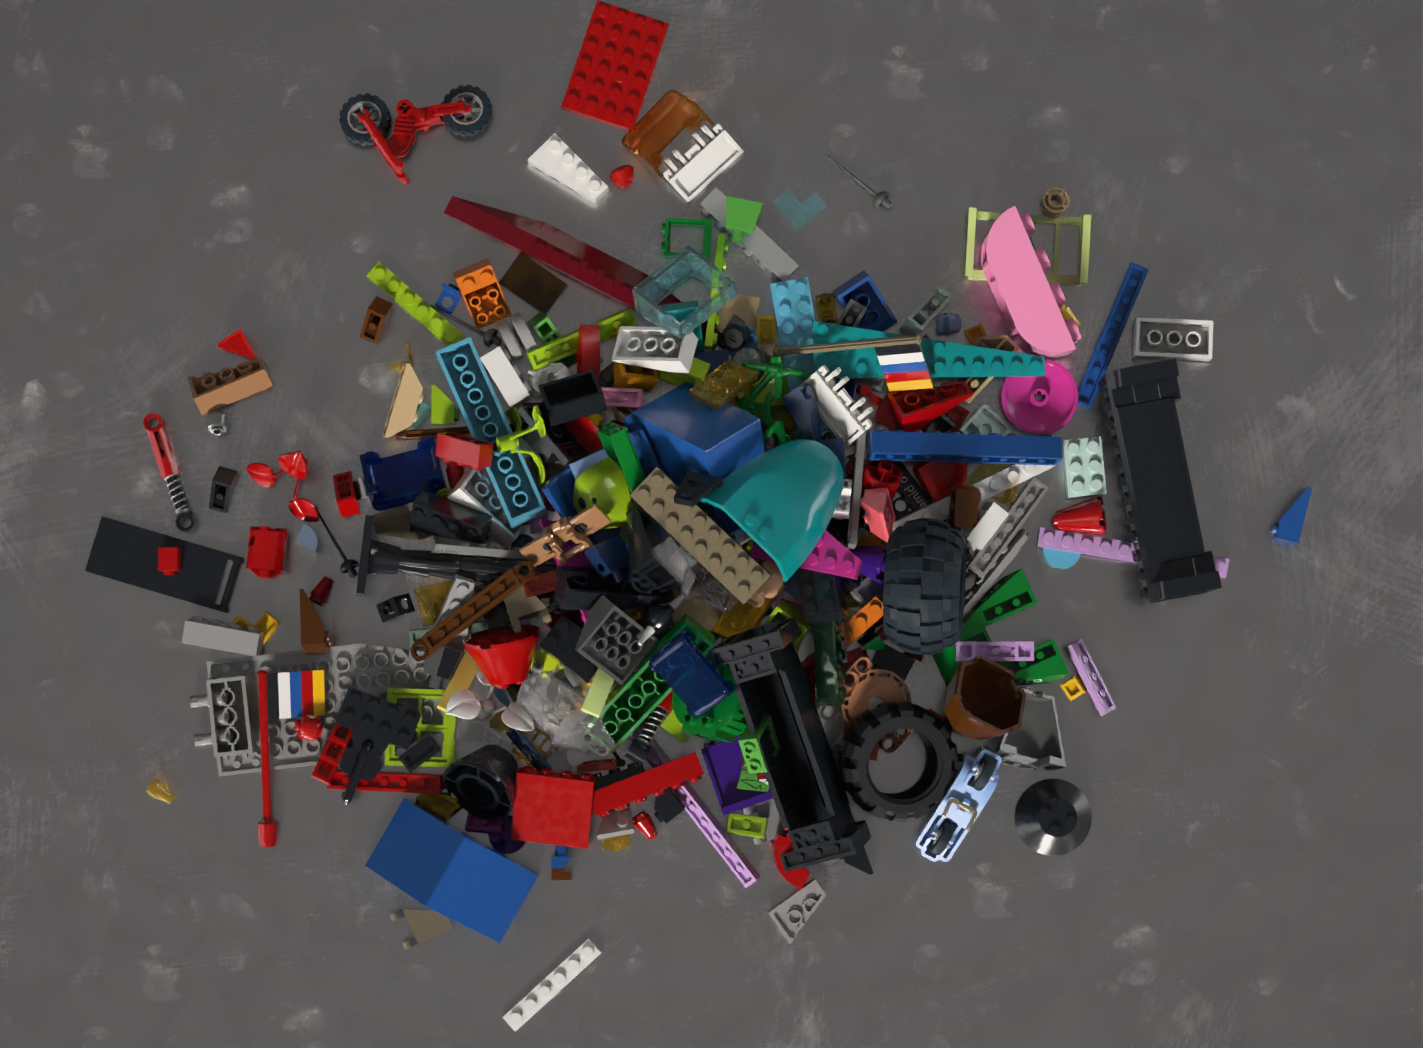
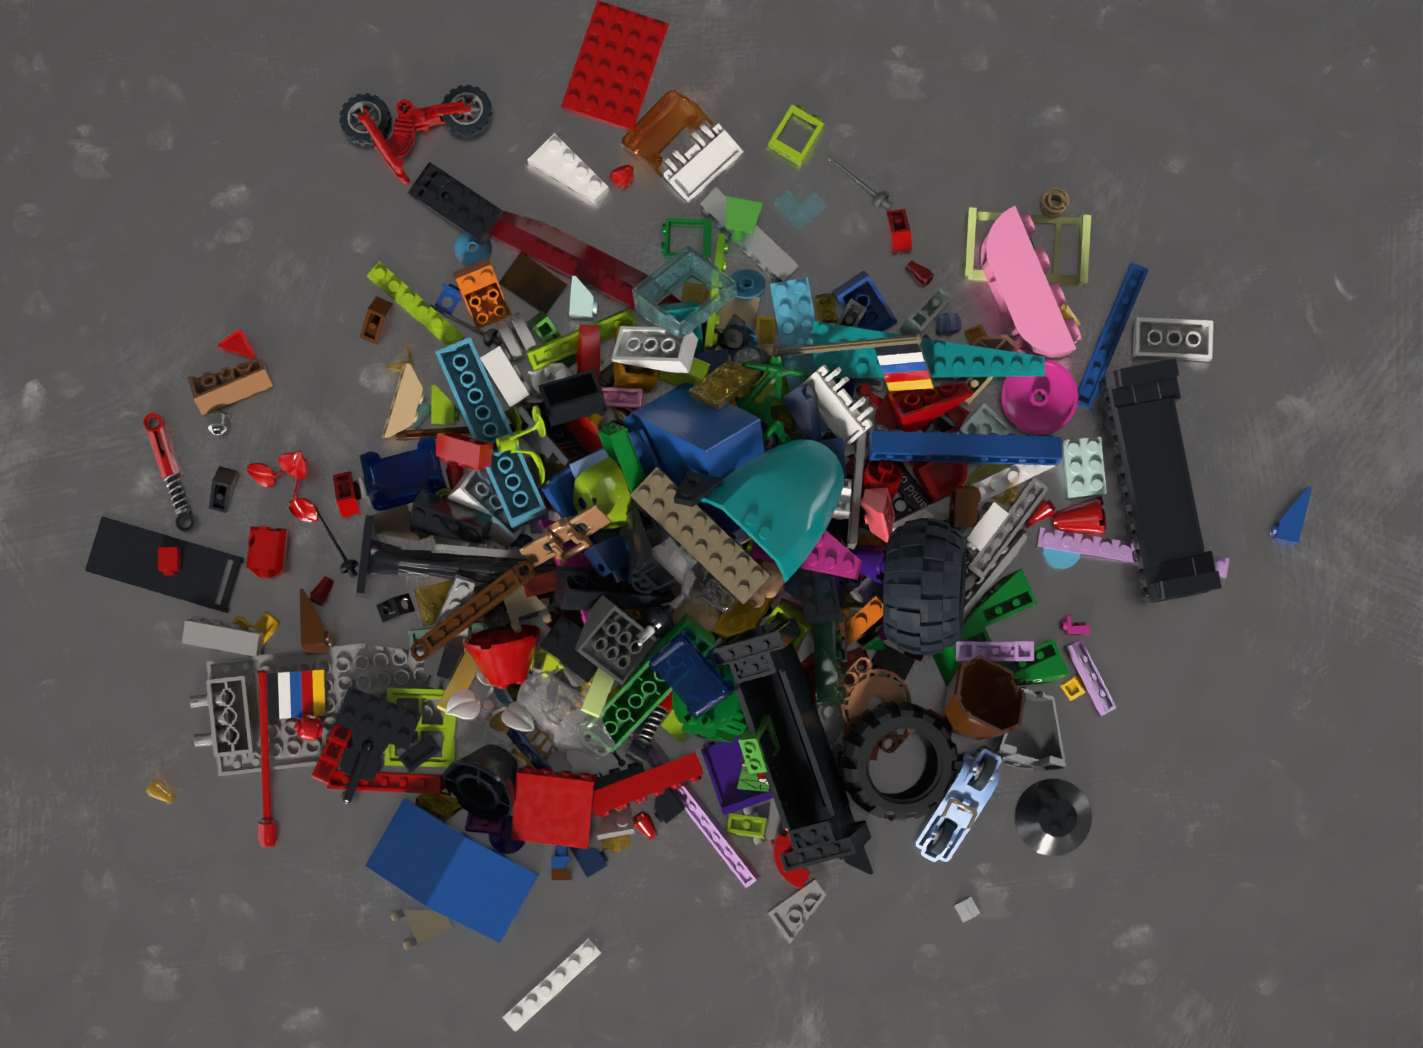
sand blue brick [295,524,320,552] -> none
clear red tile [577,758,621,773] -> none
none -> black hinge [407,162,505,245]
none -> dark azure dish [454,232,492,267]
none -> light aqua slope [569,276,598,321]
none -> dark blue slope [569,847,609,878]
none -> clear yellow bracket [681,282,710,305]
none -> dark azure dish [727,269,765,299]
none -> lime window [768,104,824,166]
none -> red slope [886,209,912,252]
none -> red cone [905,260,934,287]
none -> light grey slope [954,896,980,923]
none -> red cone [1024,499,1056,528]
none -> dark pink bracket [1062,614,1091,635]

